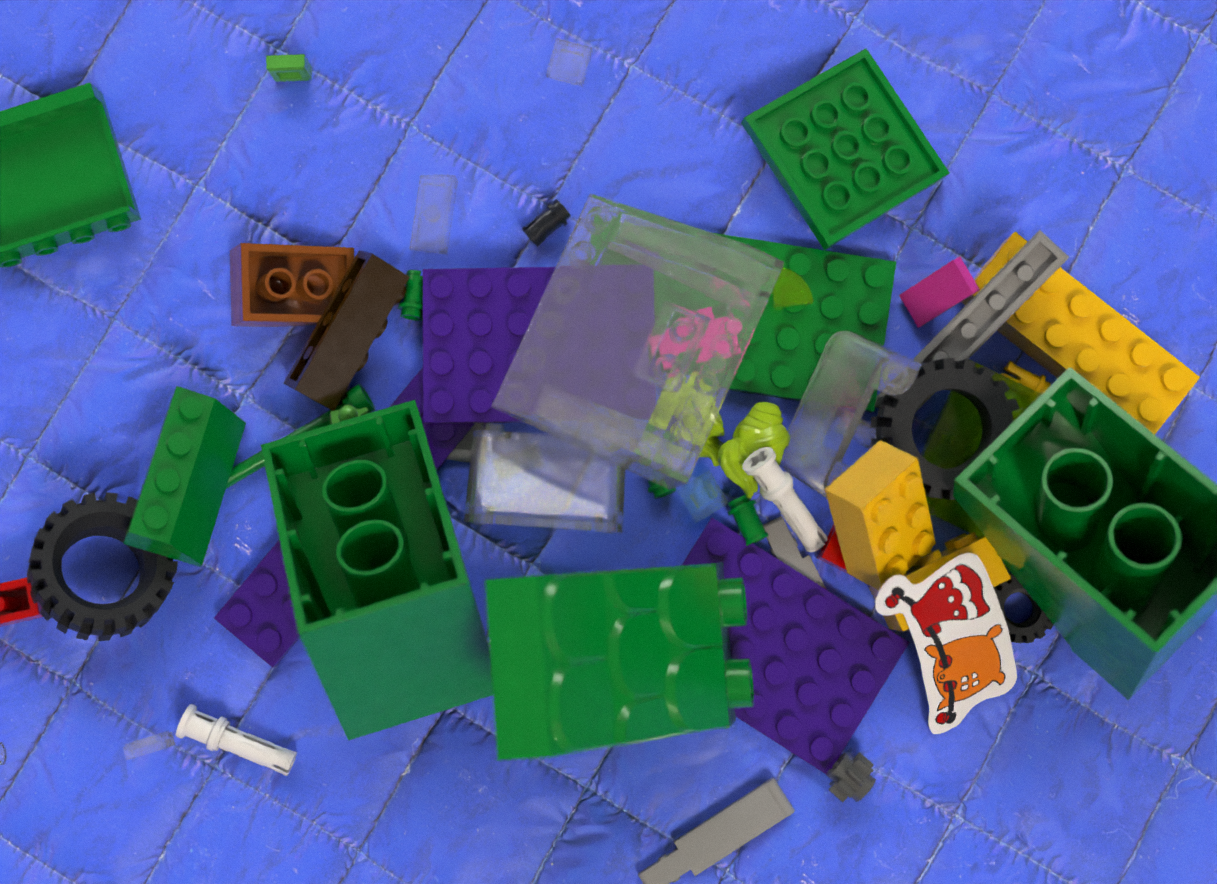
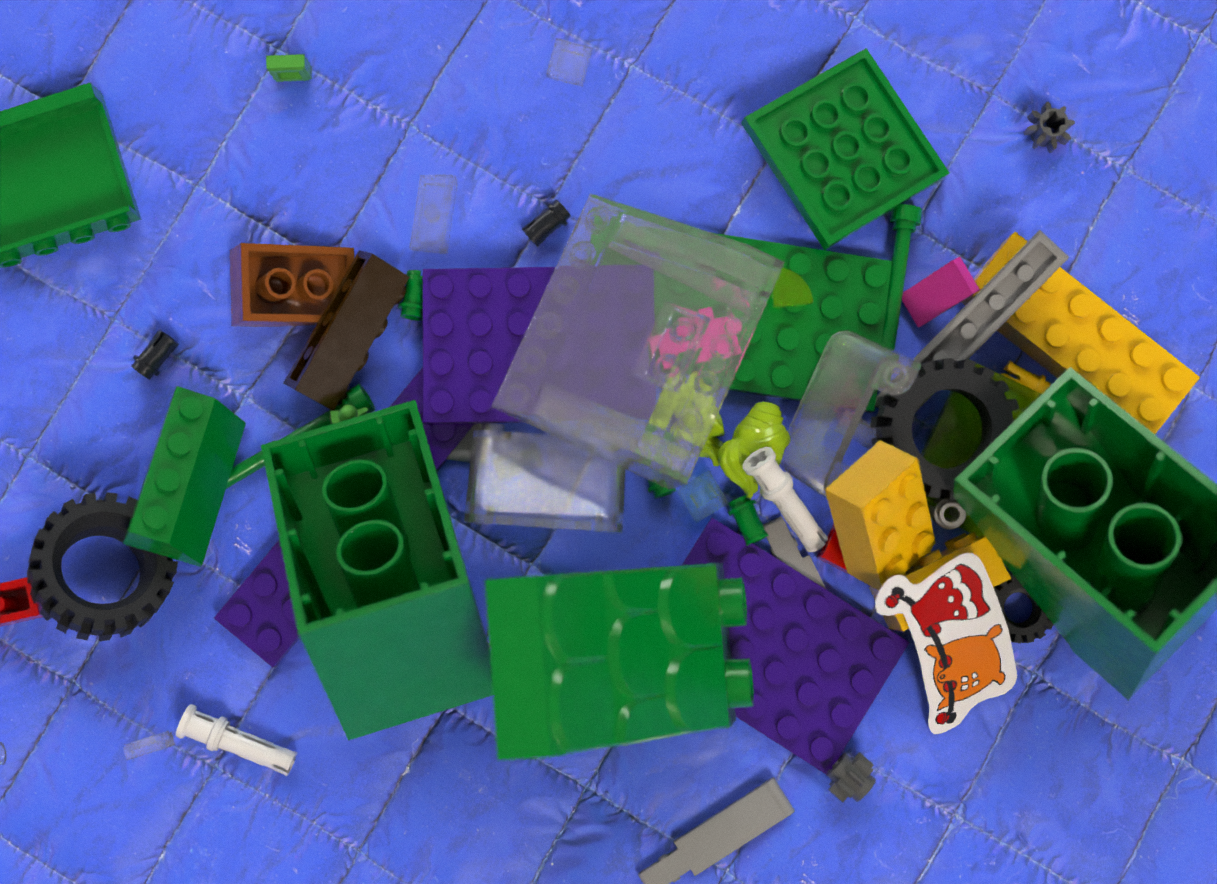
none -> black pin [131,329,179,380]
none -> green piece [877,204,923,388]
none -> light grey pin [929,498,966,530]
none -> dark grey gear [1023,102,1075,153]

